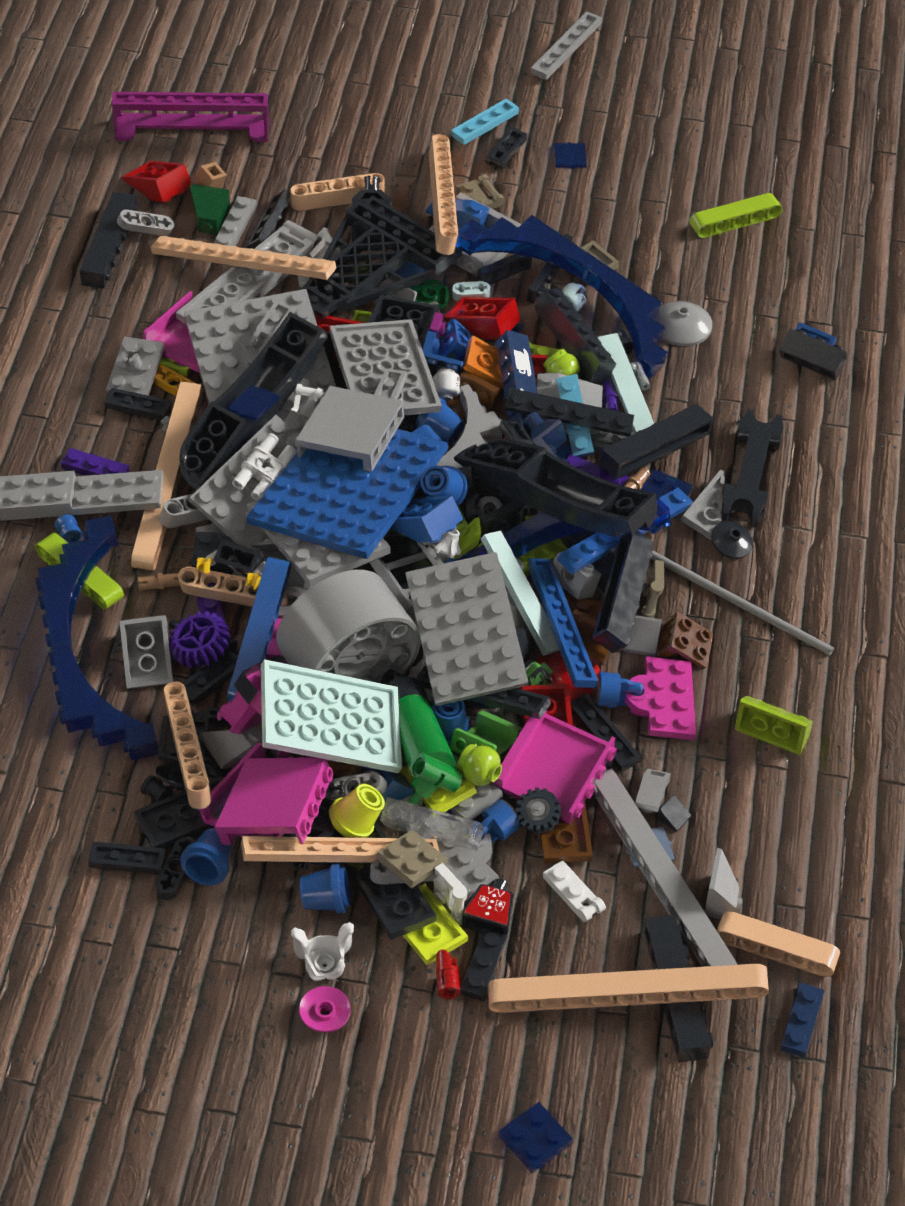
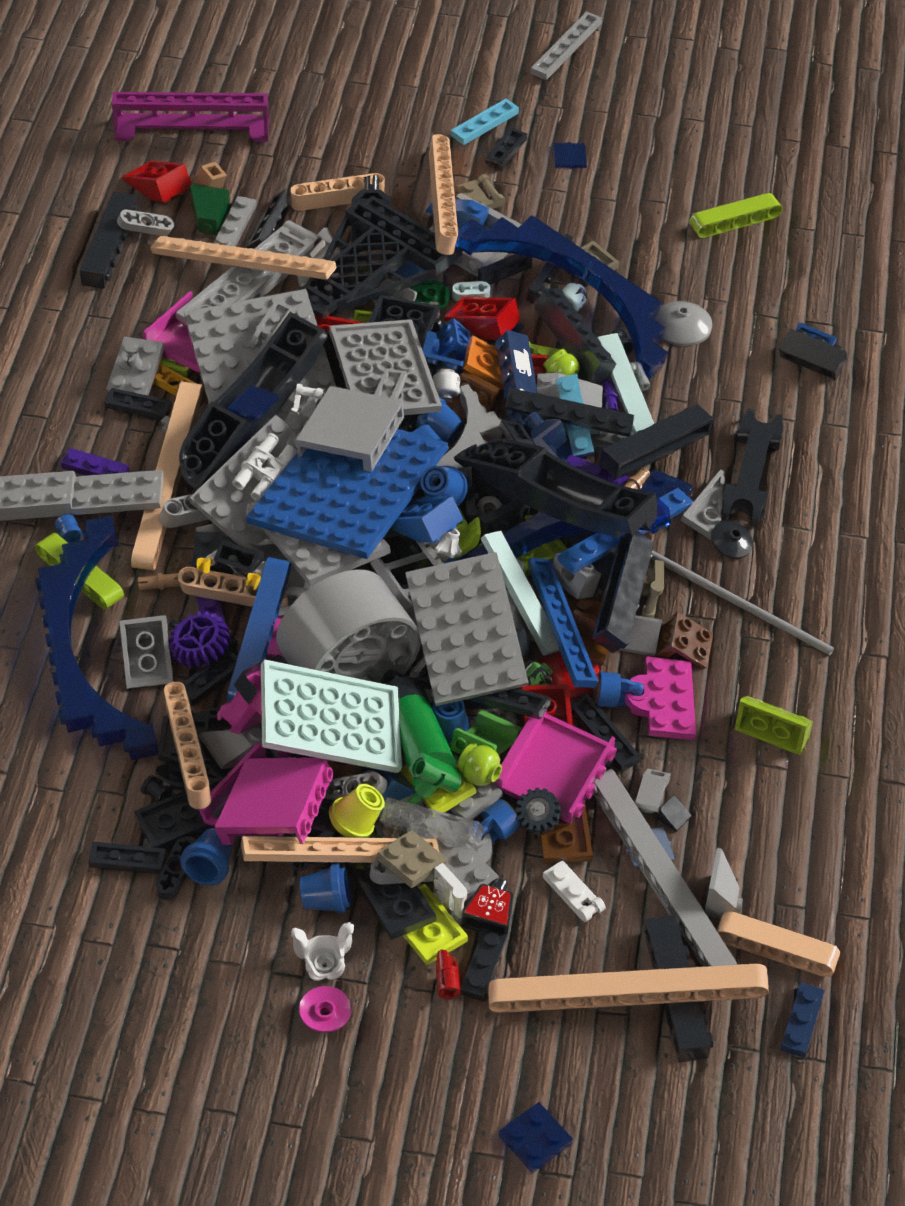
magenta plate [430,312,446,339] -> none

